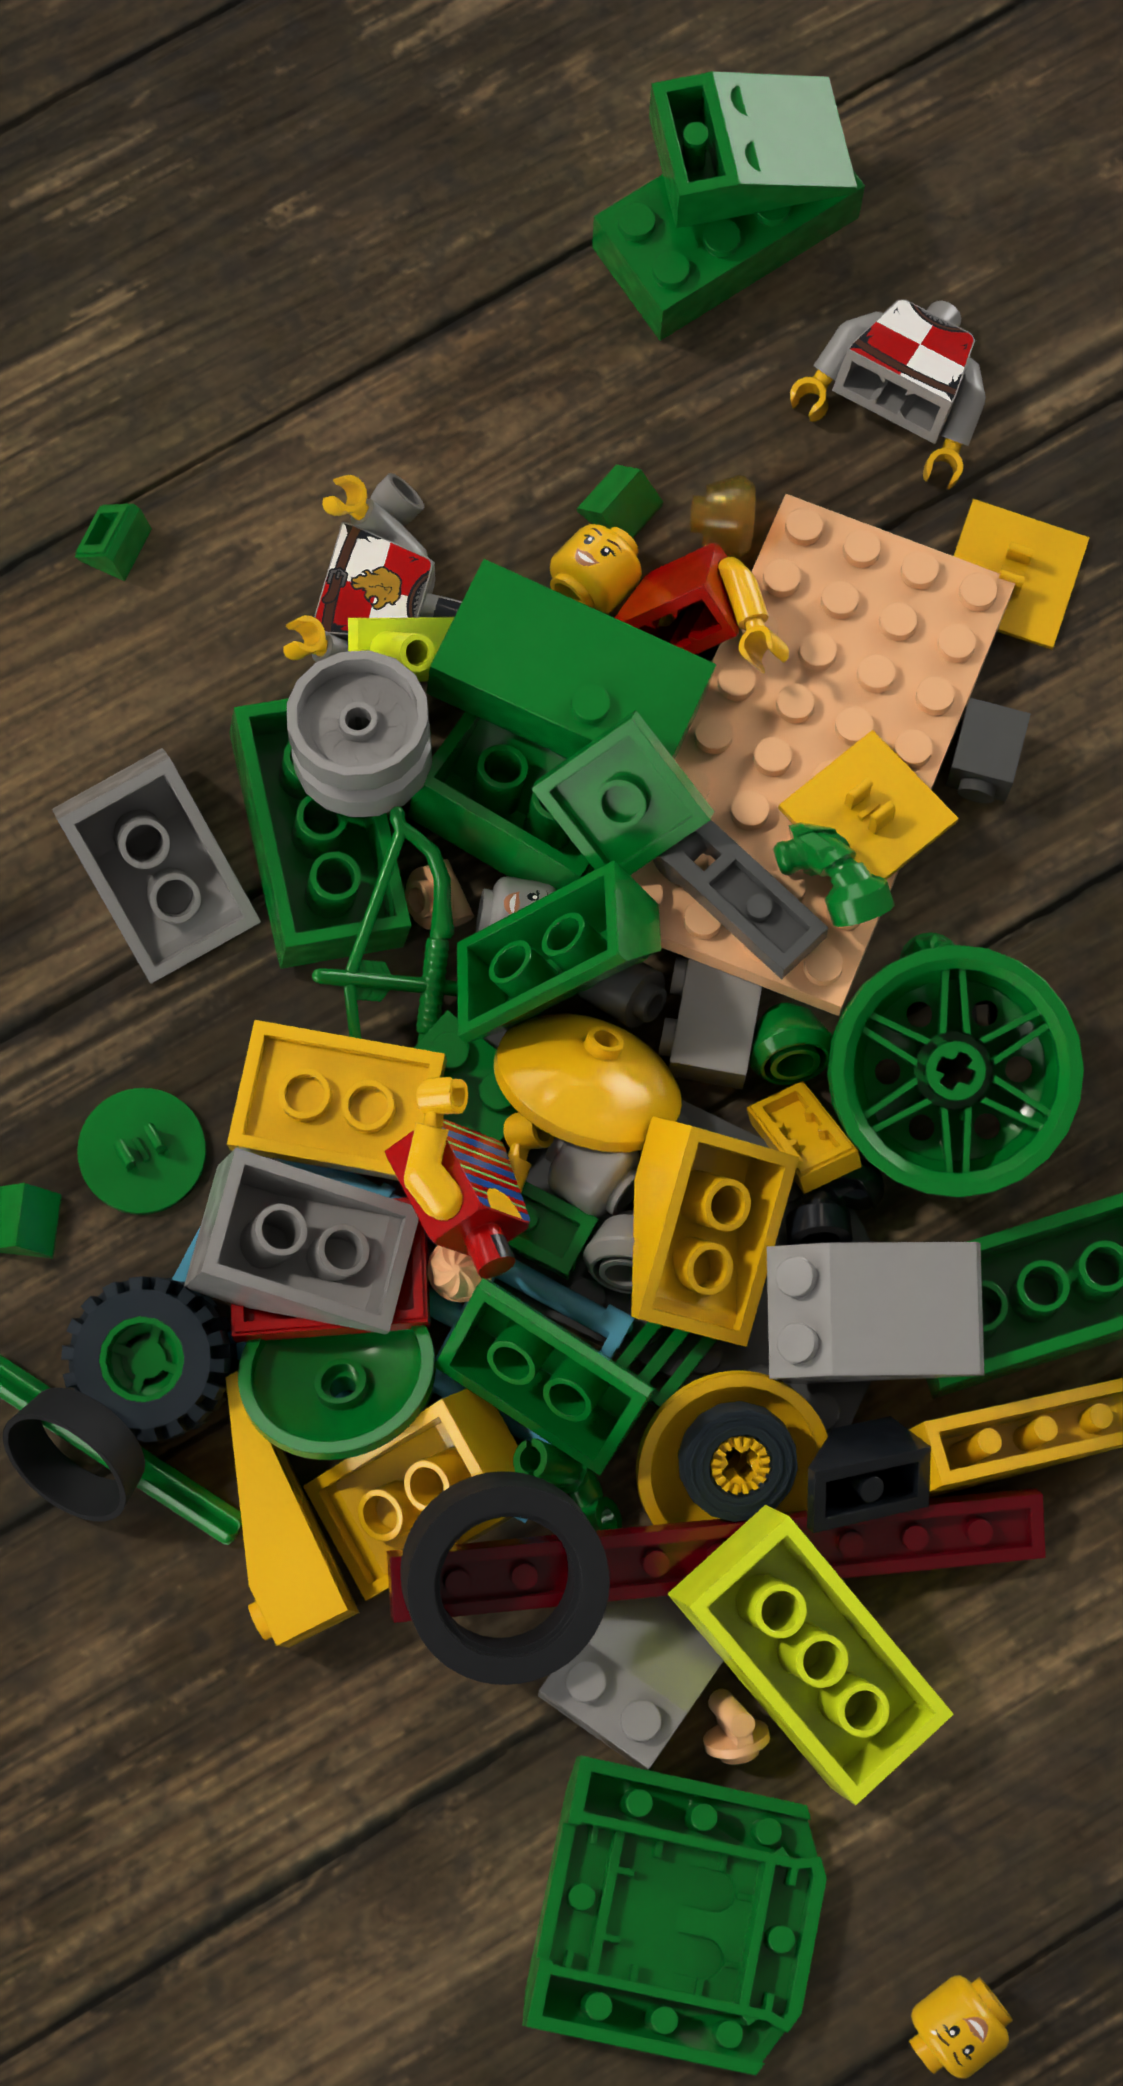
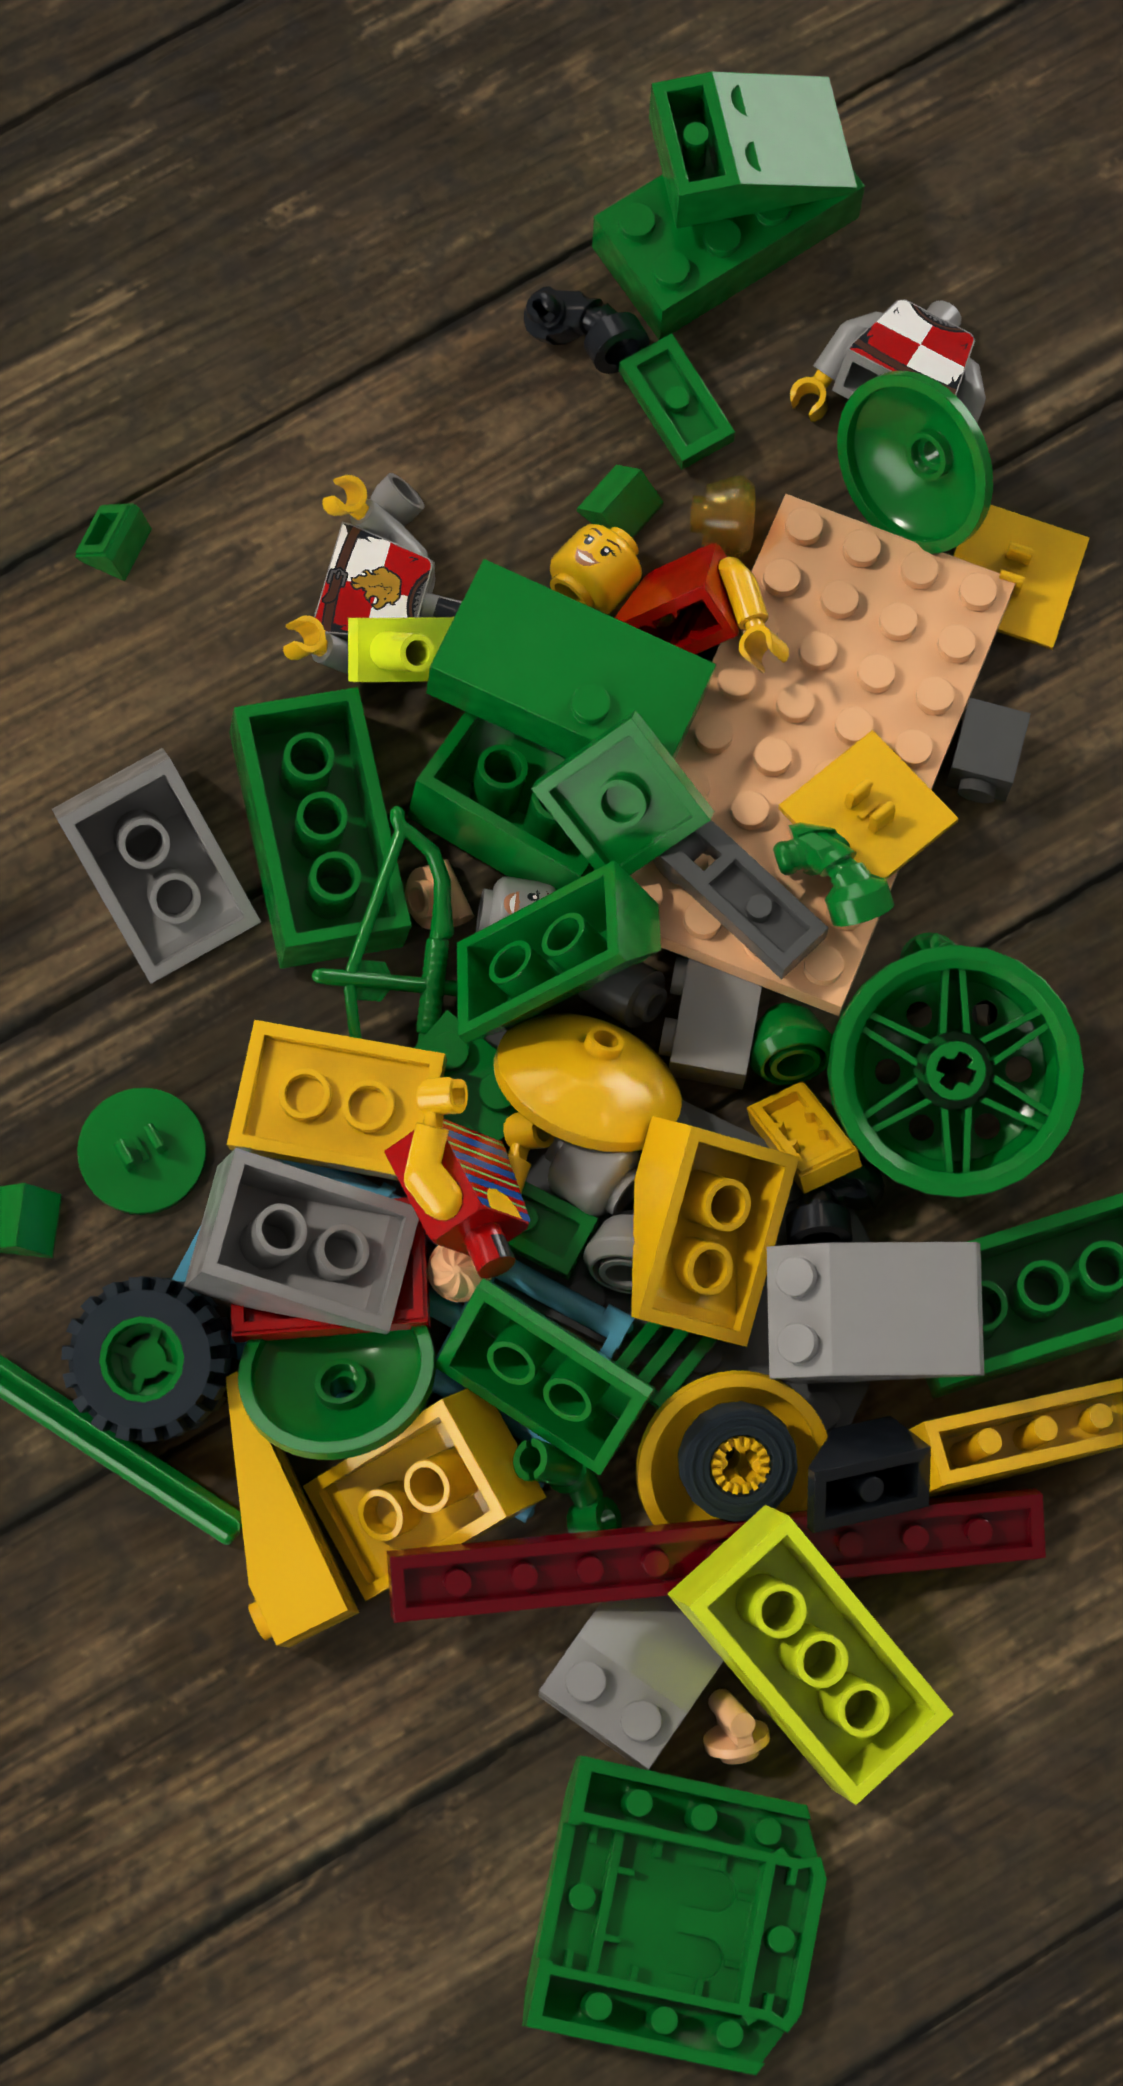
black tyre [3,1388,145,1522] -> none
light grey wheel [287,650,432,817] -> none
black tyre [400,1471,610,1685] -> none
yellow head [909,1975,1013,2079] -> none
none -> black arm [524,286,650,374]
none -> green plate [619,333,735,470]
none -> green dish [837,371,993,554]

